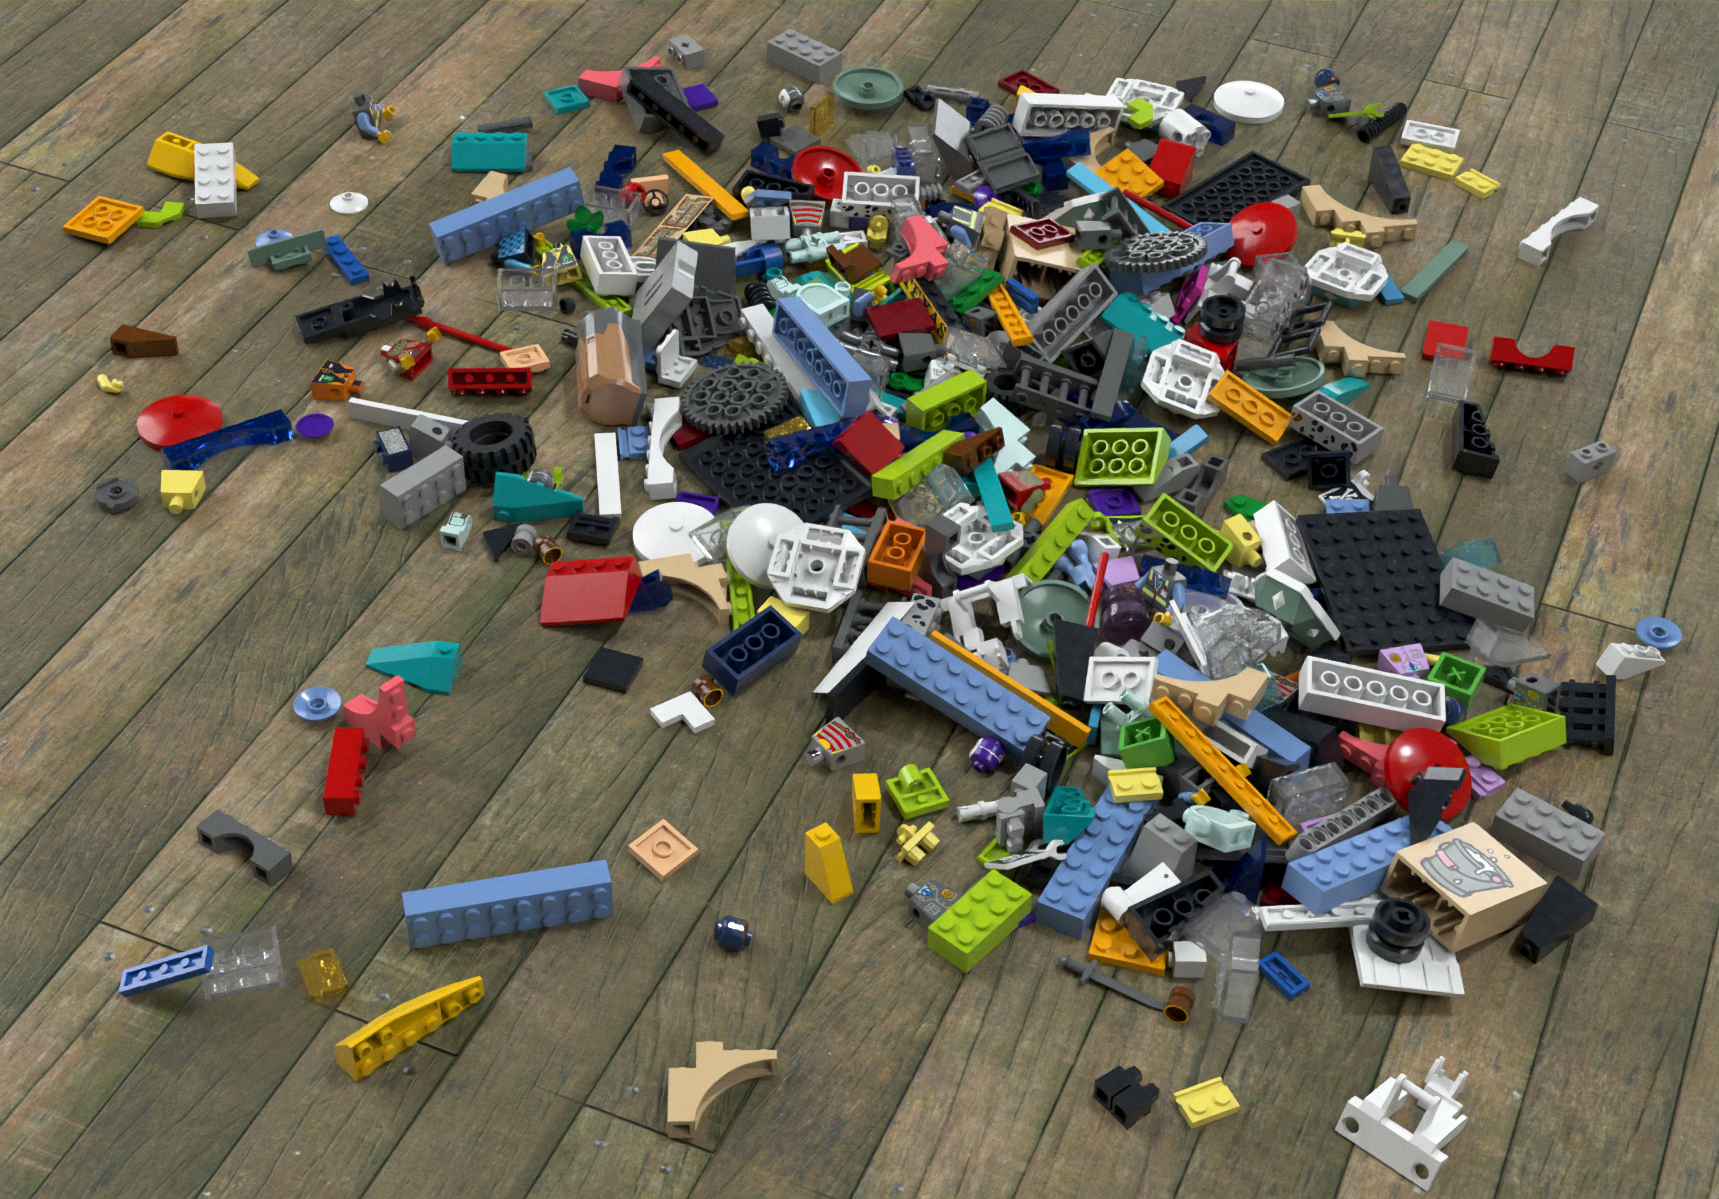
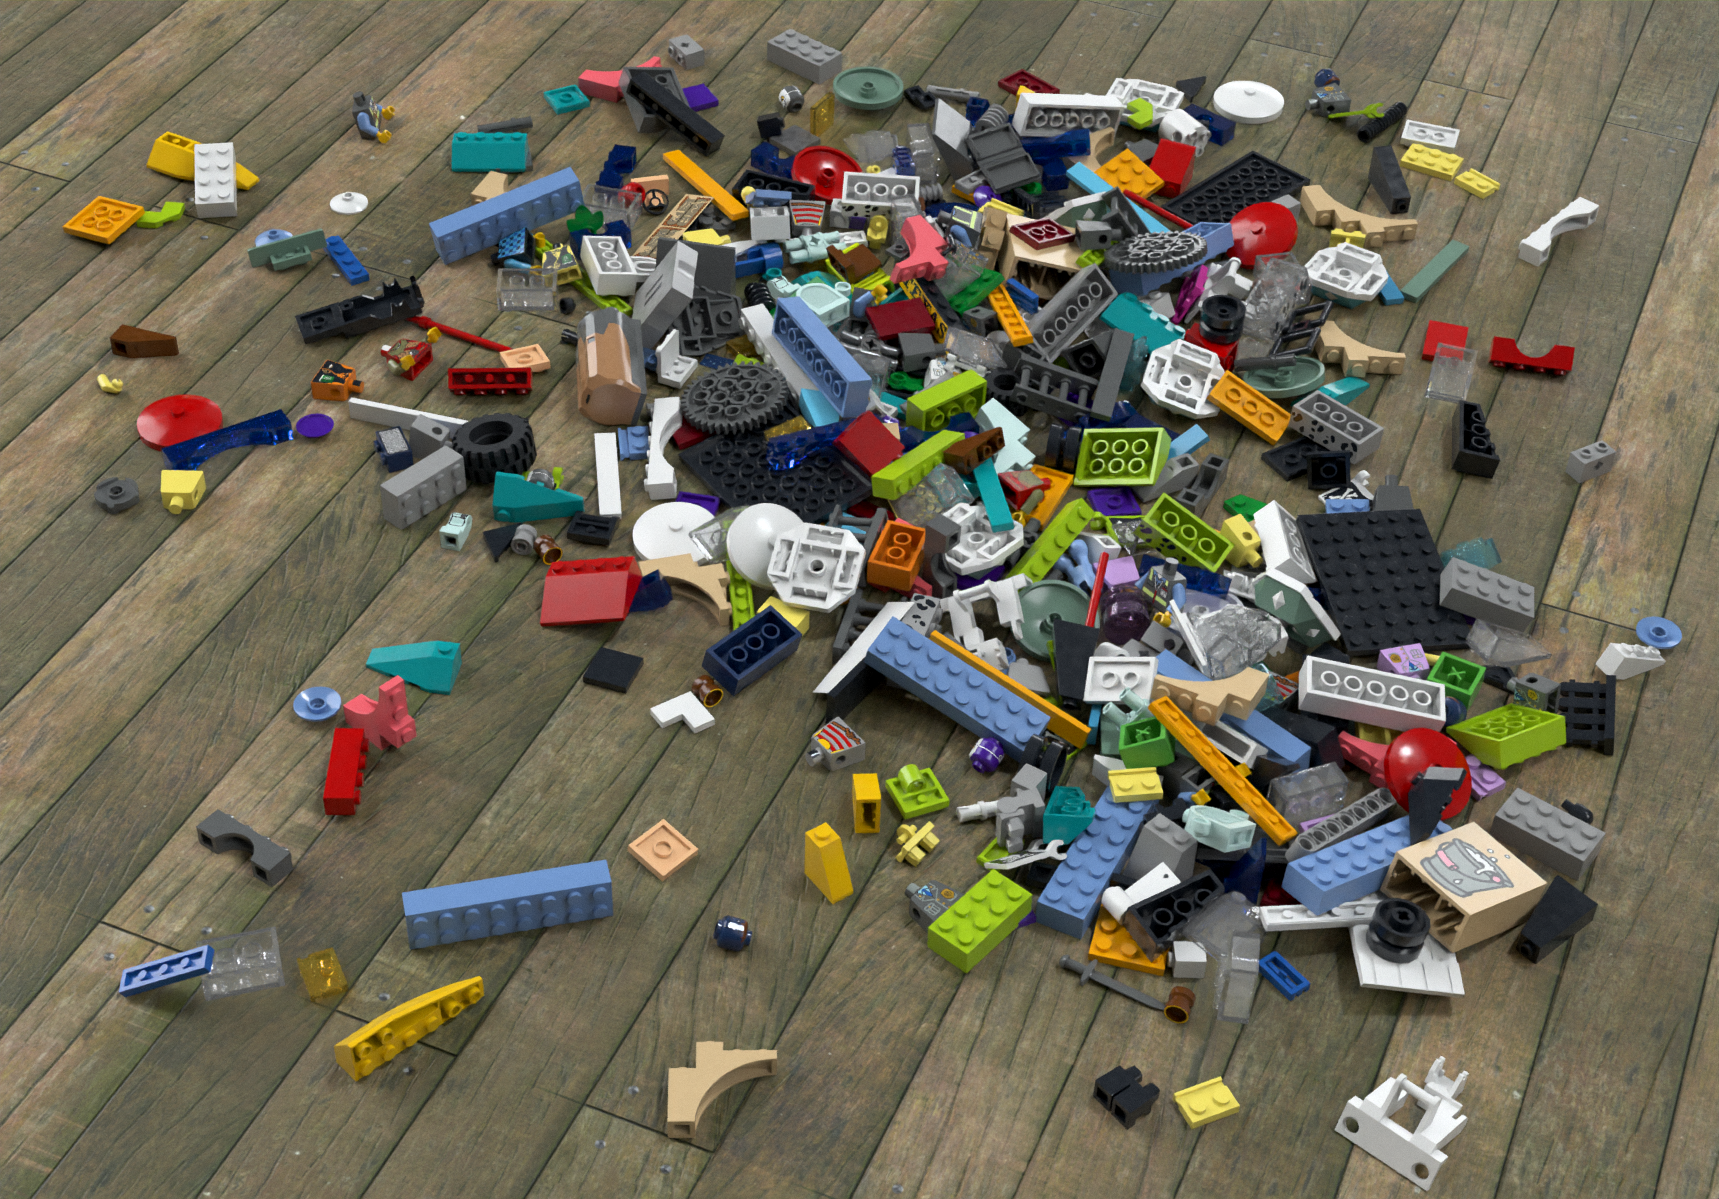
none -> black piece [941,231,958,256]

